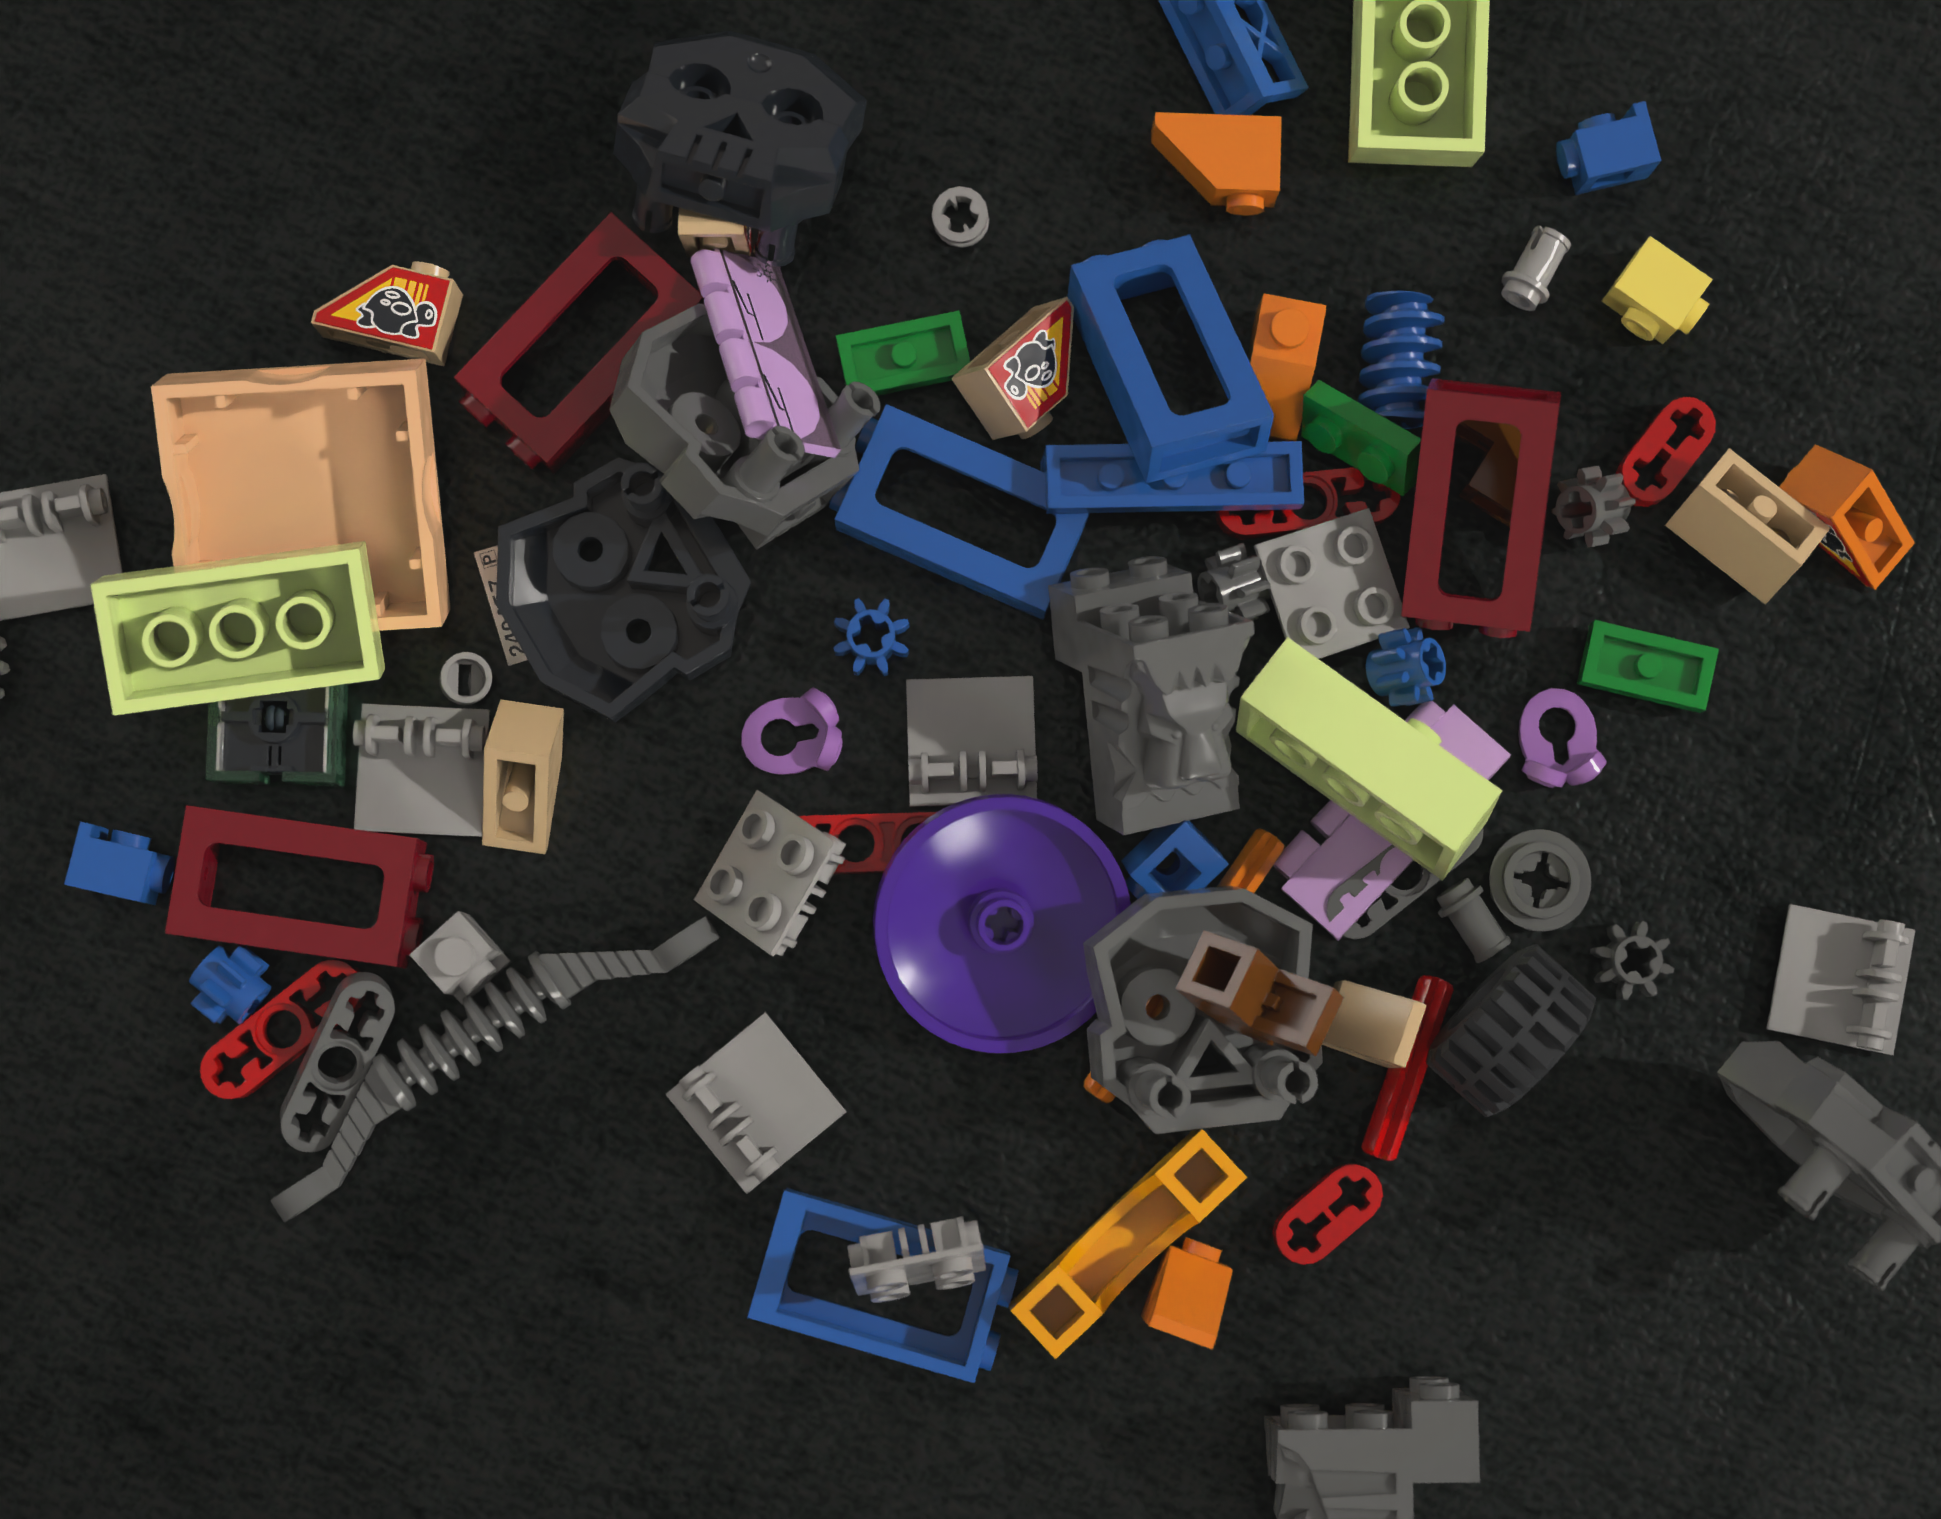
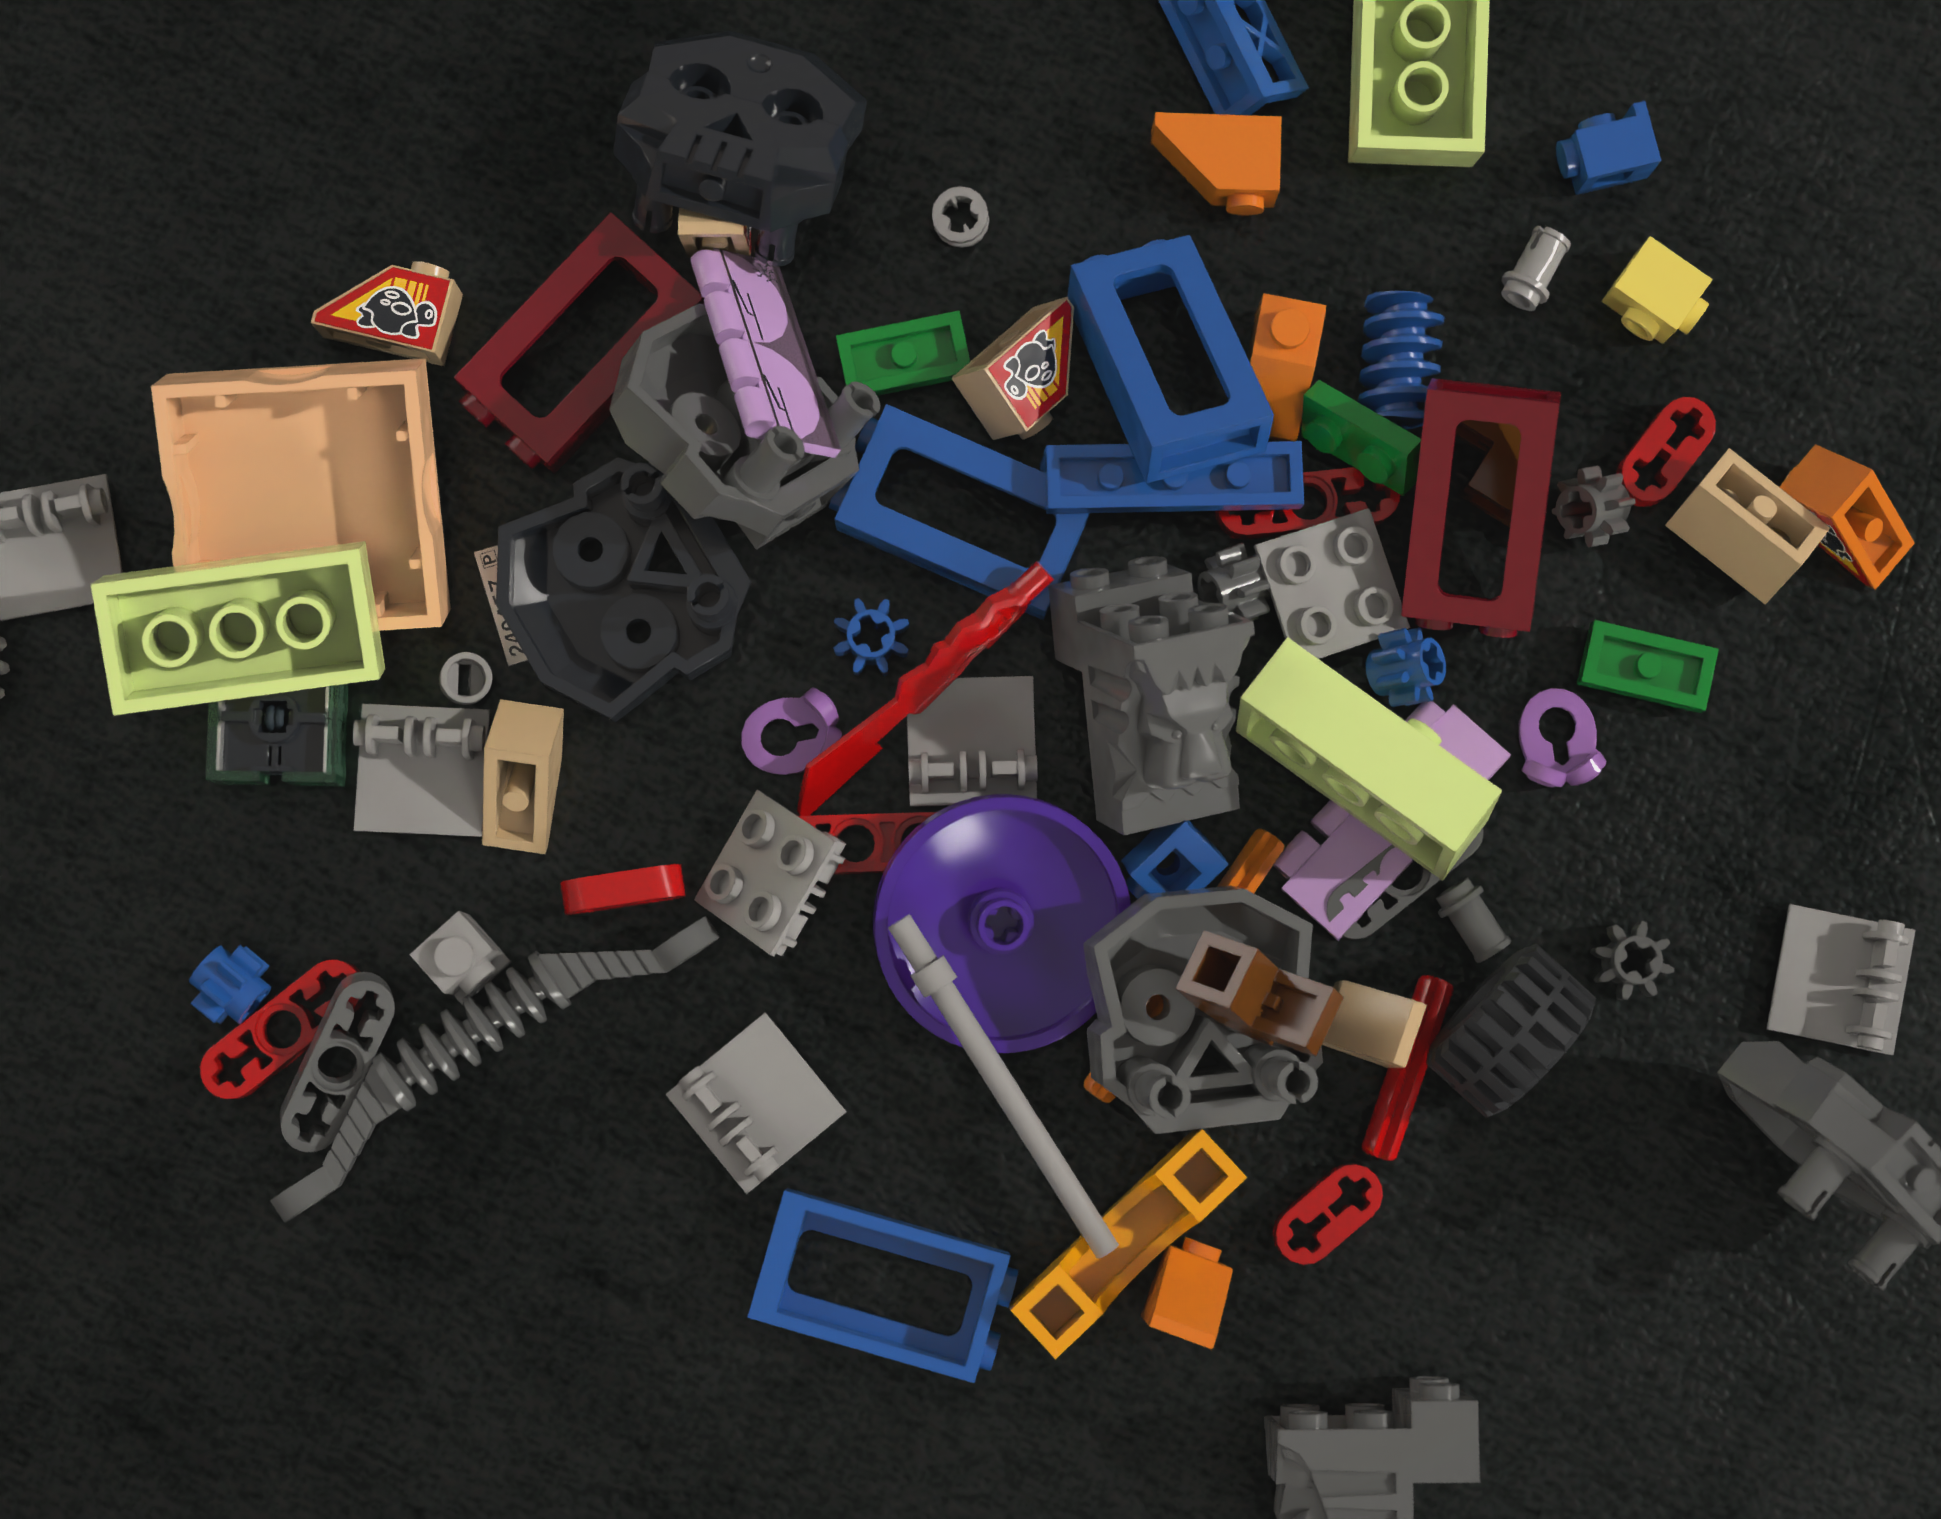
blue brick [64,822,175,905] -> none
dark red piece [165,805,434,969] -> none
light grey hinge [847,1216,986,1302] -> none
dark grey gear [1488,829,1591,931] -> none
none -> red beam [560,864,686,915]
none -> red sword [797,561,1054,816]
none -> light grey bar [888,914,1119,1259]

